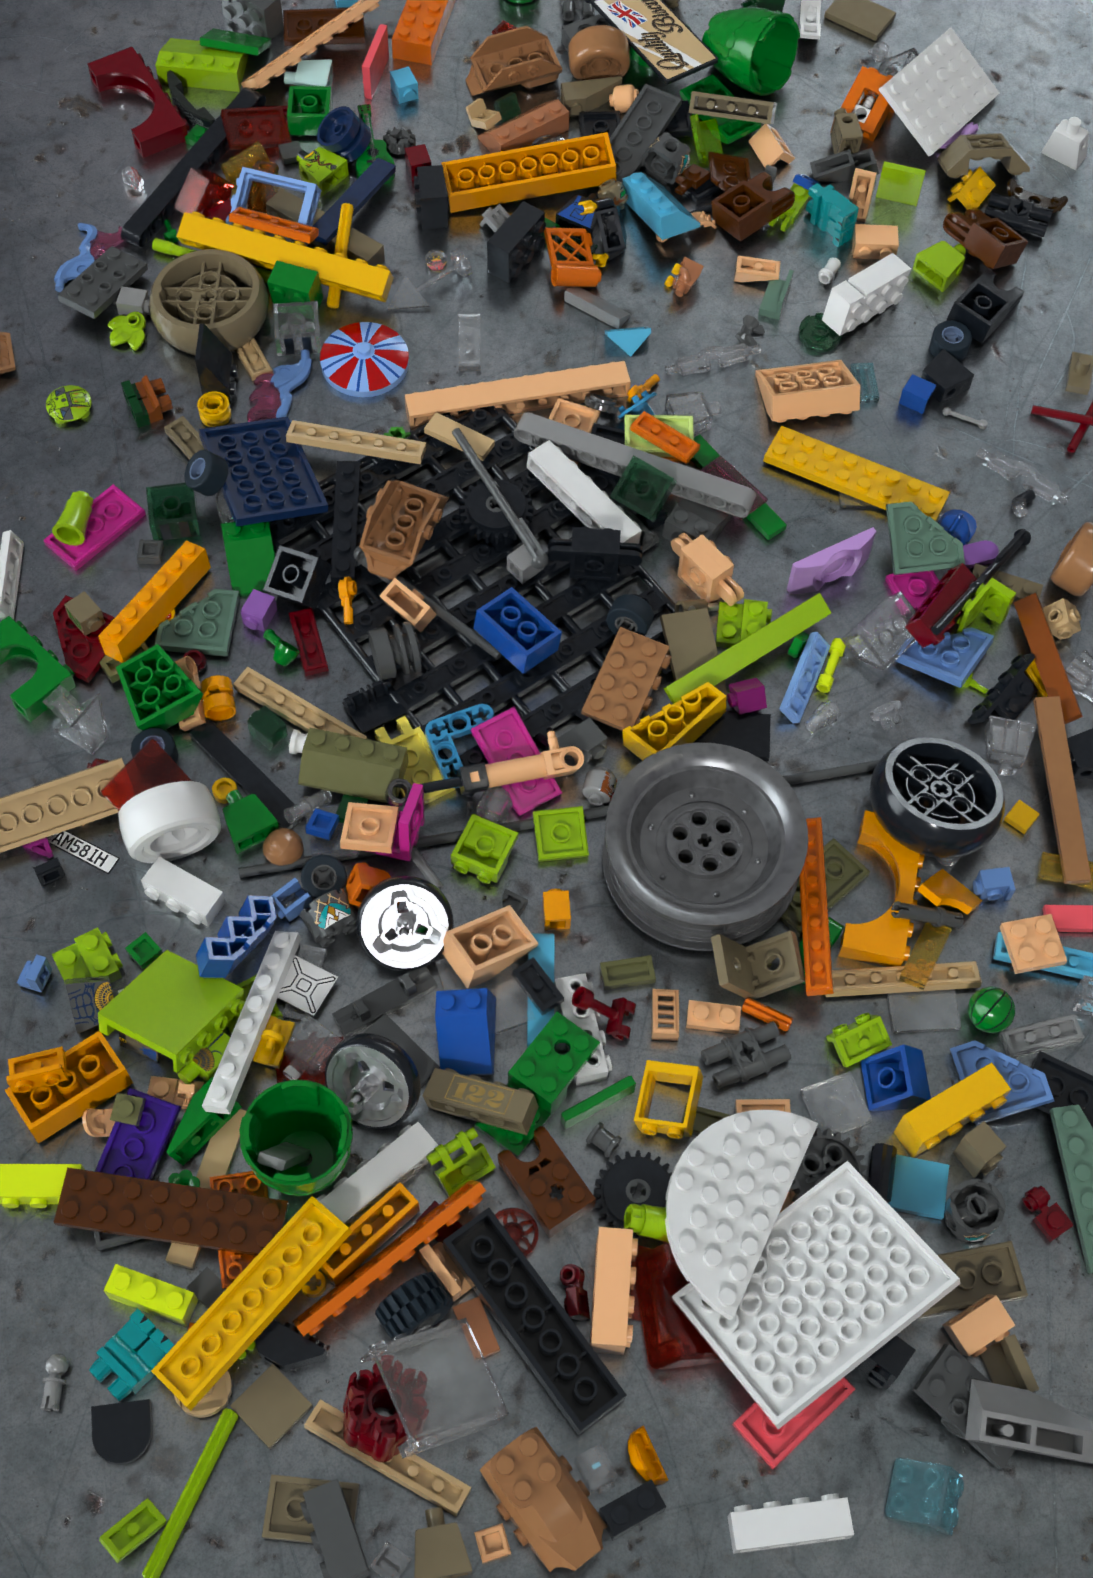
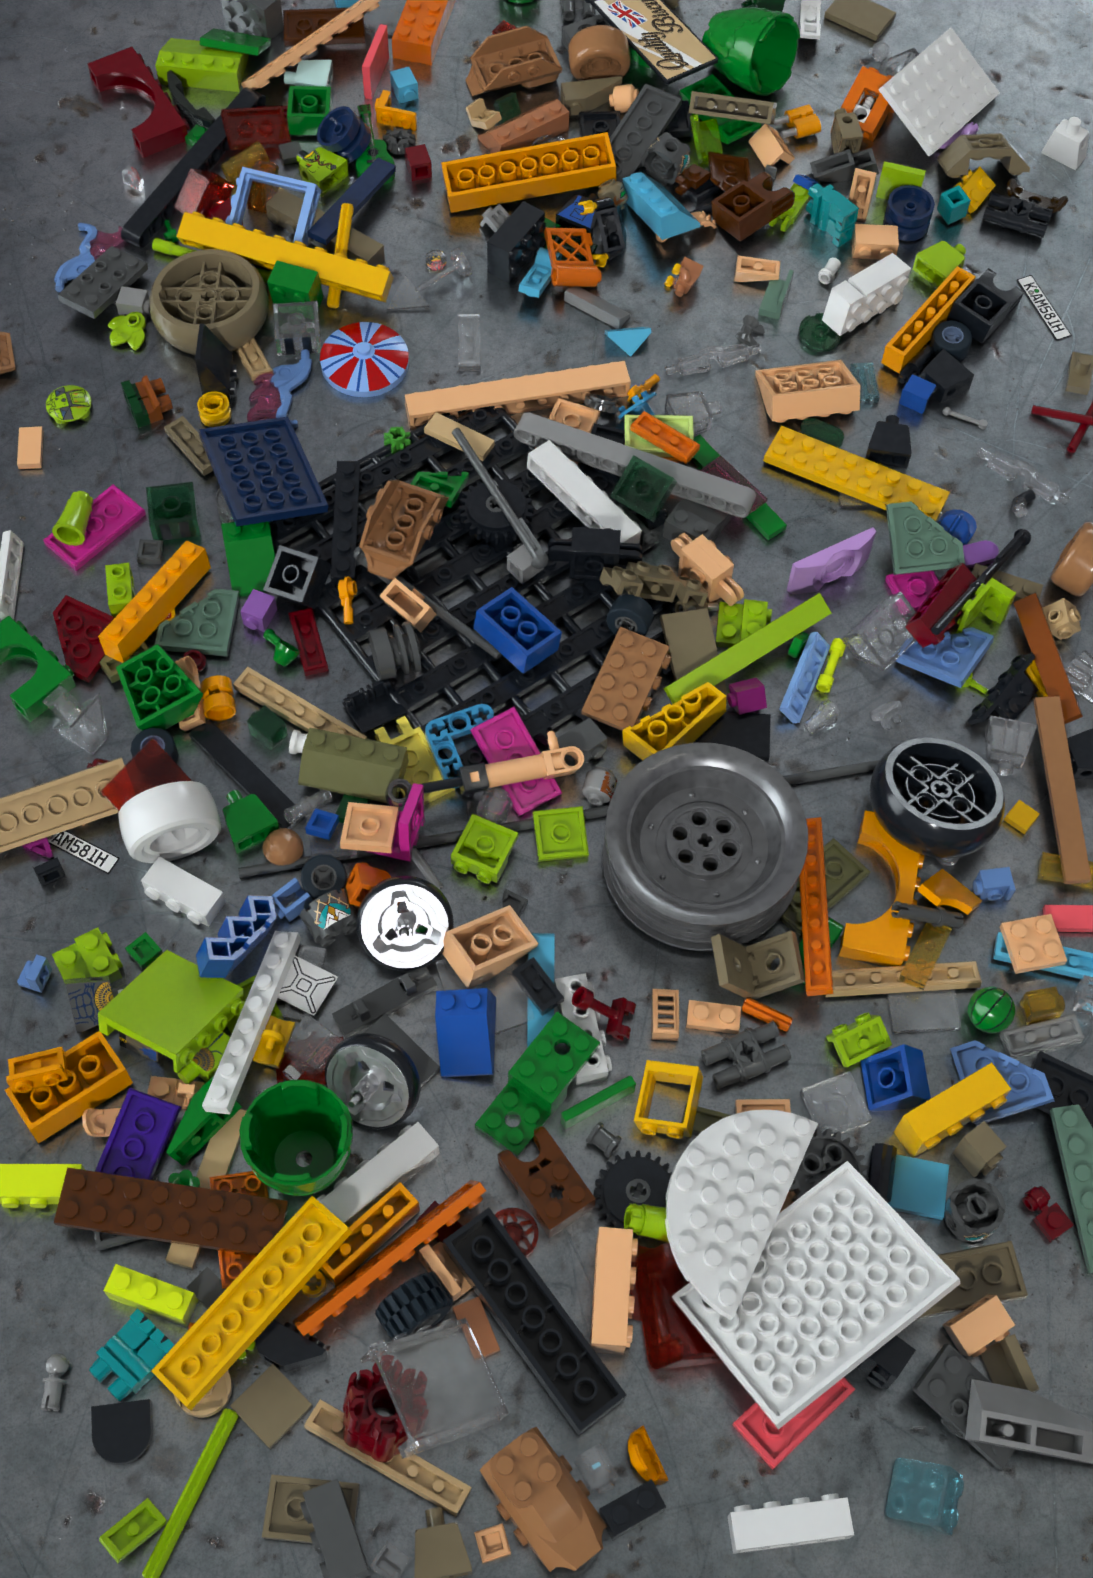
dark tan brick [64,591,105,636] -> none
olive plate [110,1093,146,1126] -> none
black wheel [184,449,228,496] -> none
yellow tile [212,777,238,804] -> none
orange tile [229,207,319,244] -> none
light grey tile [257,1142,311,1171] -> none
tan plate [286,420,426,464] -> none
black brick [414,165,448,229] -> none
dark tan brick [422,1068,539,1135] -> none
lime plate [426,1127,496,1196] -> none
light orange brick [542,888,571,930] -> none
dark red plate [560,1264,590,1321] -> none
olive tile [600,955,656,990] -> none
reddish brown brick [943,208,1028,269] -> none
none -> light nougat tile [17,426,44,469]
none -> lime brick [105,562,135,617]
none -> light orange bracket [375,90,417,131]
none -> green wing [411,472,469,508]
none -> medium azure plate [518,247,562,298]
none -> dark tan bracket [599,561,708,607]
none -> light orange piece [773,104,821,139]
none -> clear green tile [800,418,844,448]
none -> black torso [865,415,912,469]
none -> light orange brick [881,266,976,374]
none -> dark blue wheel [883,185,935,241]
none -> black piece [898,345,935,384]
none -> teal brick [937,185,971,225]
none -> sticker [1017,275,1072,340]
none -> clear yellow brick [1020,987,1065,1025]

